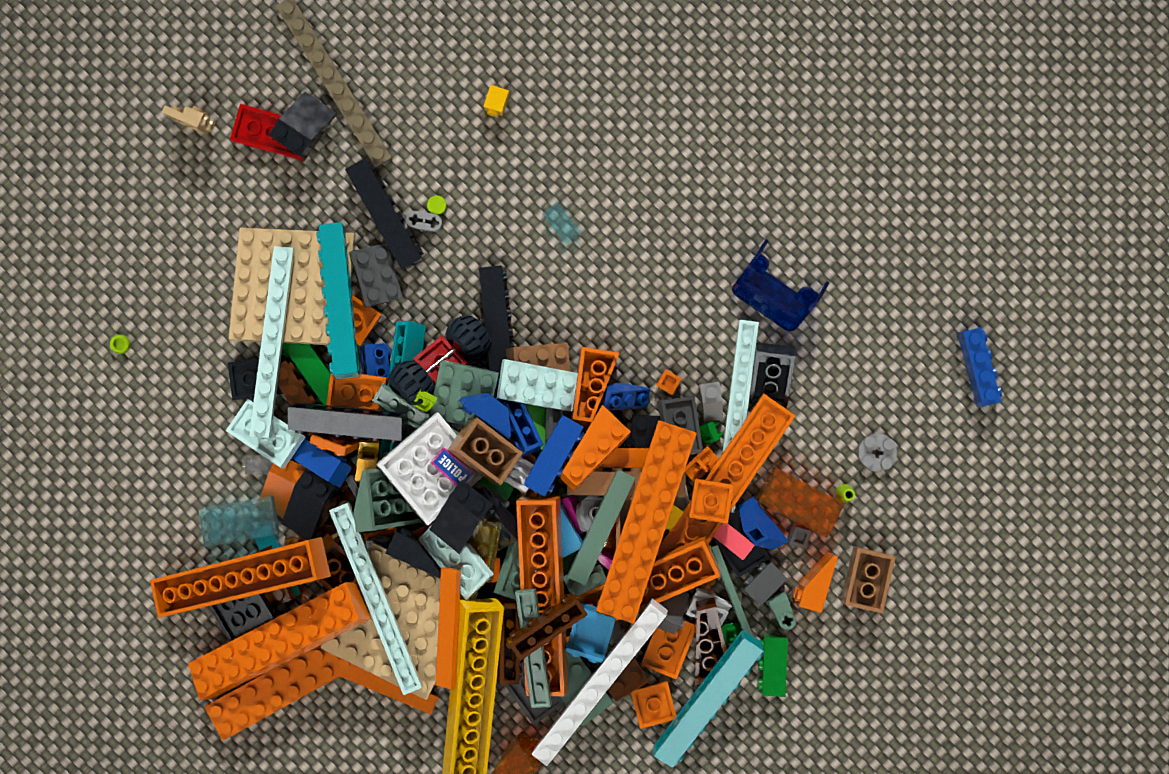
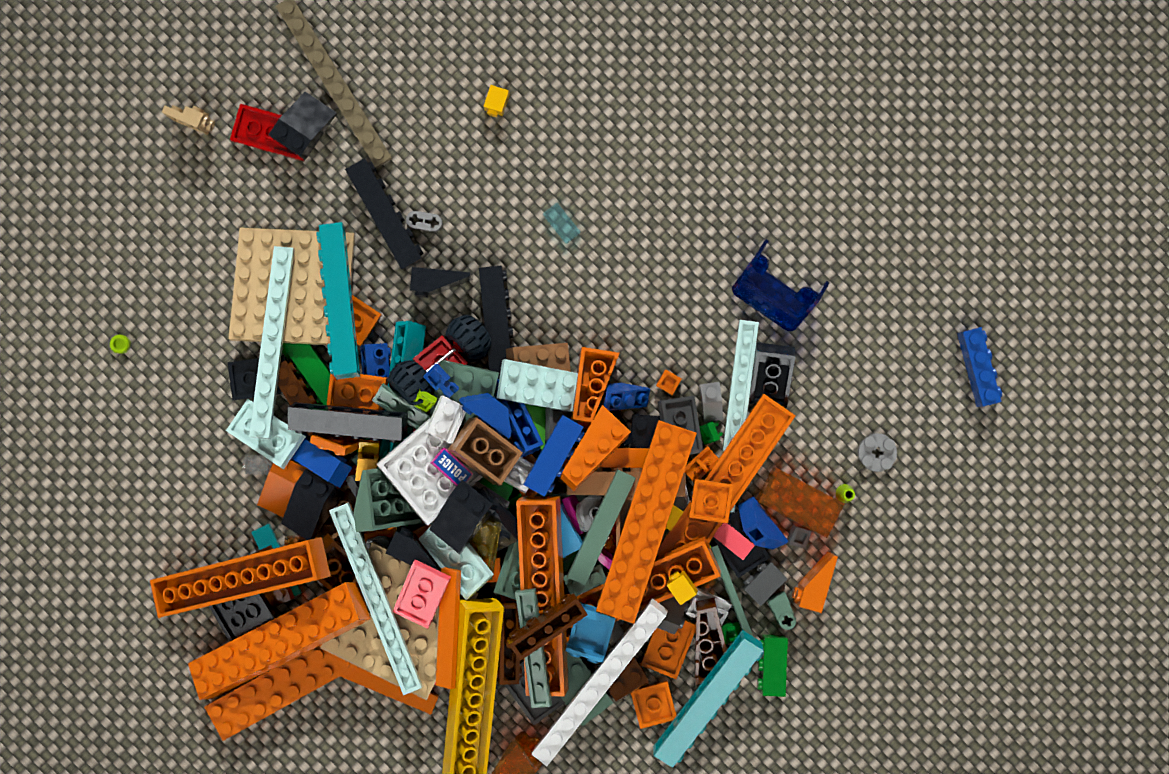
clear light blue plate [198,496,280,547] -> none
dark grey plate [349,243,403,308] -> none
lime tile [427,195,447,215] -> none
medium nougat brick [841,546,896,614] -> none
none -> coral tile [392,559,451,629]
none -> black slope [410,267,473,298]
none -> blue plate [423,363,459,398]
none -> white plate [425,396,466,444]
none -> yellow brick [667,571,698,605]

